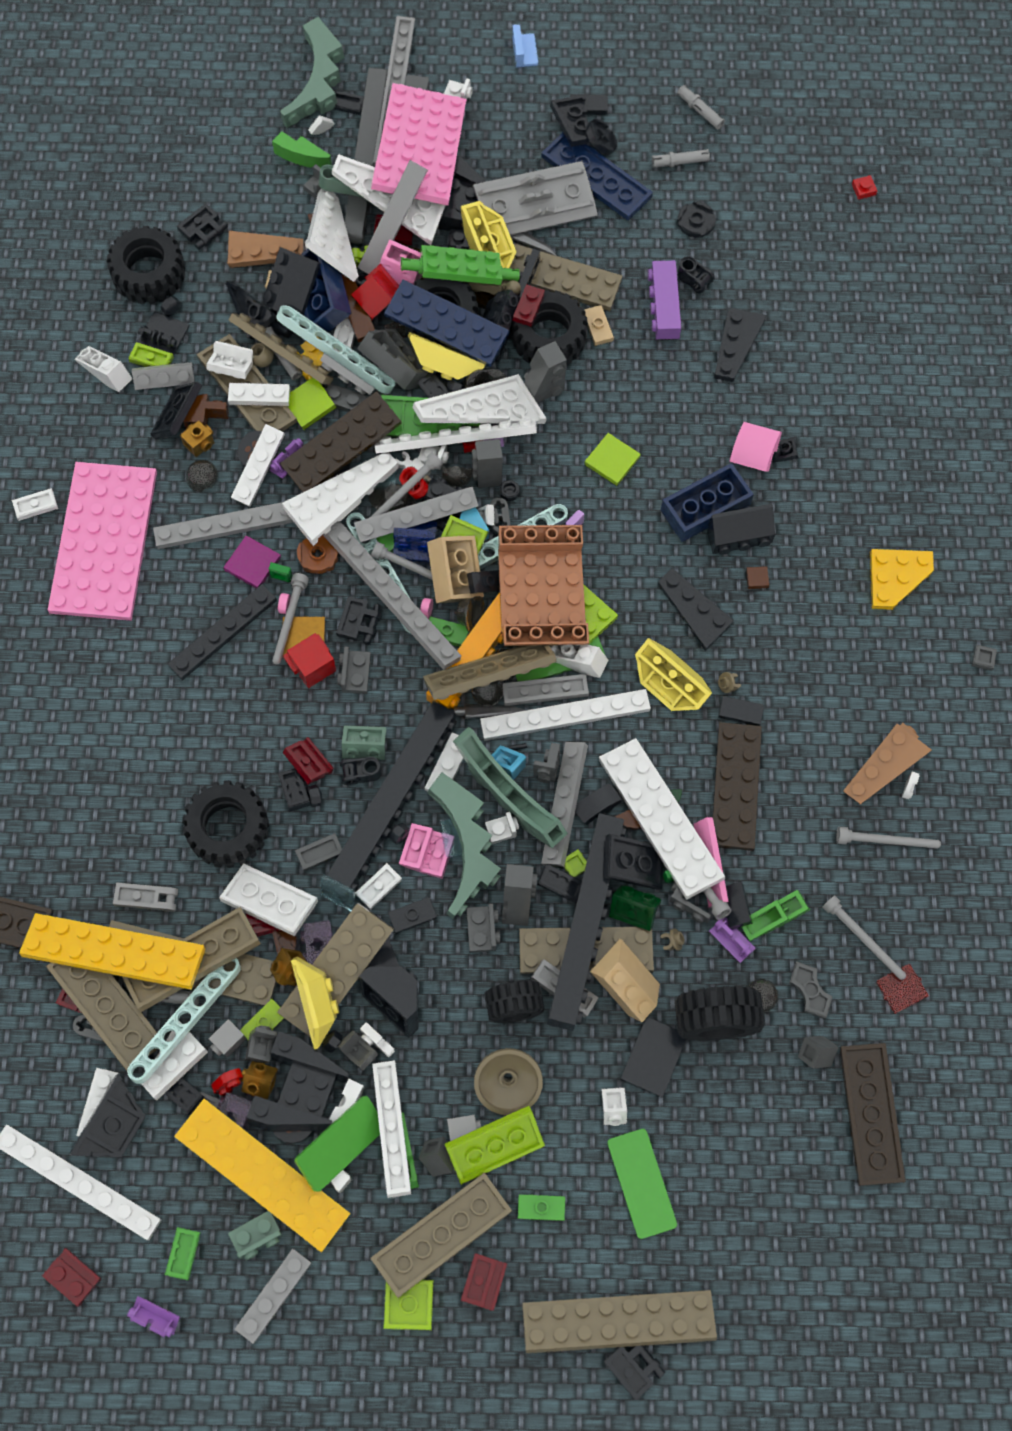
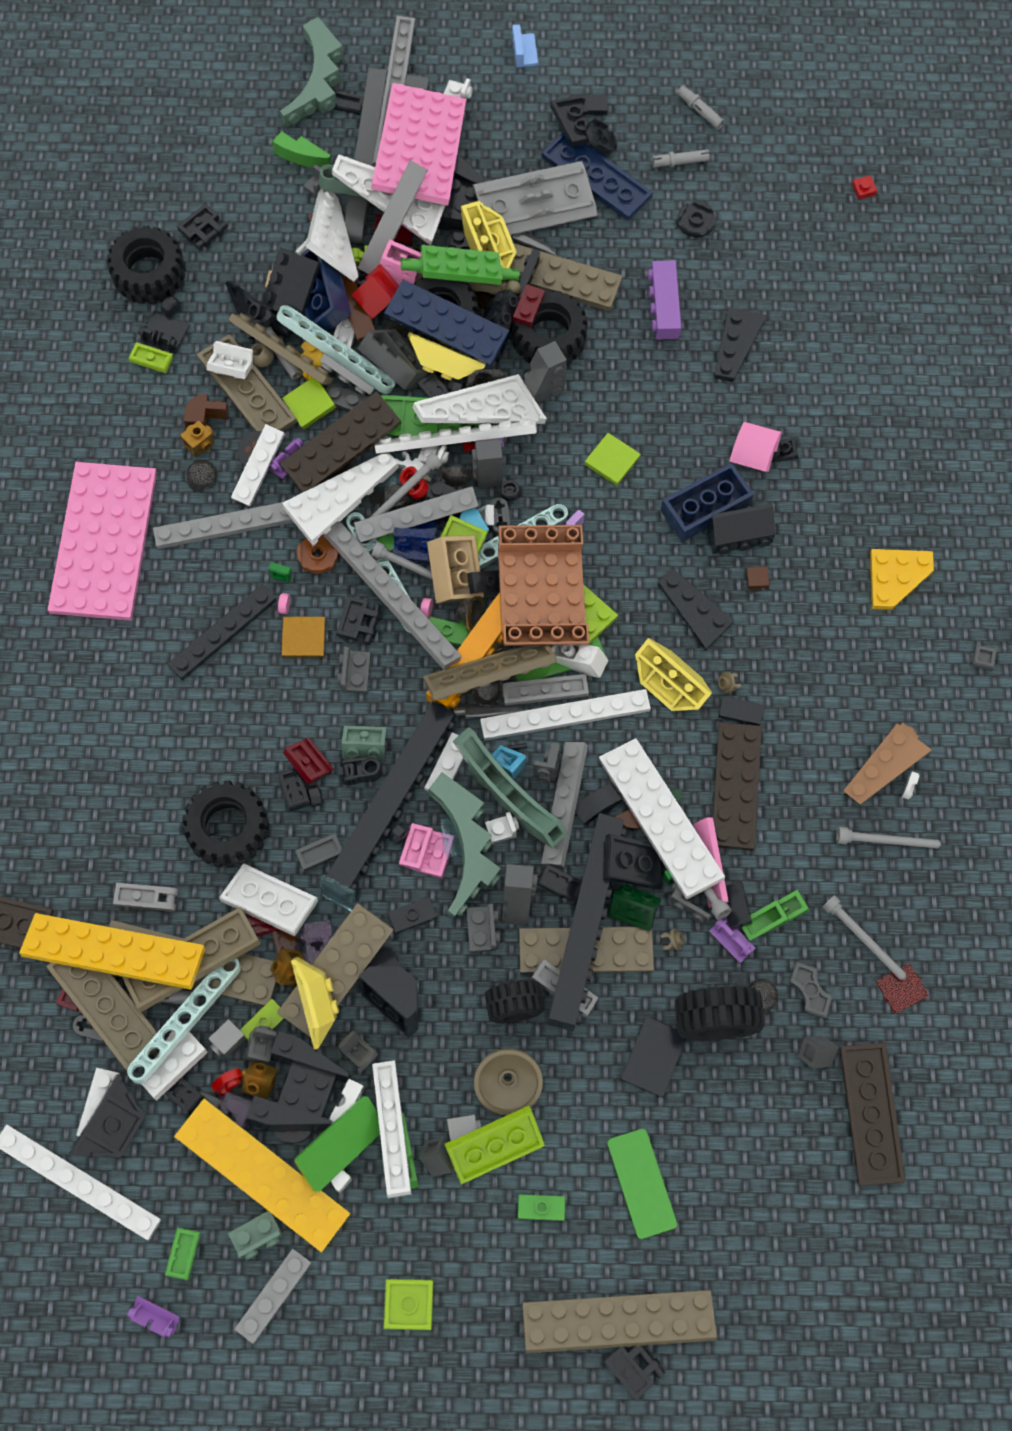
white plate [12,488,58,521] -> none
dark red plate [42,1248,102,1307] -> none
white slope [75,346,132,392] -> none
light grey plate [132,362,195,390] -> none
black tile [150,382,202,439] -> none
magenta tile [223,536,281,589] -> none
medium nougat wing [228,231,305,268] -> none
white plate [228,383,290,406] -> none
light grey piece [273,573,309,665] -> none
red plate [283,633,336,688] -> none
white tile [308,116,334,135] -> none
black tile [322,1030,343,1053] -> none
white plate [355,863,402,910] -> none
white plate [360,1022,395,1058] -> none
dark tan plate [370,1172,512,1298] -> none
dark red plate [461,1253,507,1311] -> none
lime tile [563,849,587,878] -> none
tan plate [584,305,614,346] -> none
tan slope [590,939,660,1022] -> none
white bracket [602,1088,627,1126] -> none
black piece [677,256,715,293] -> none

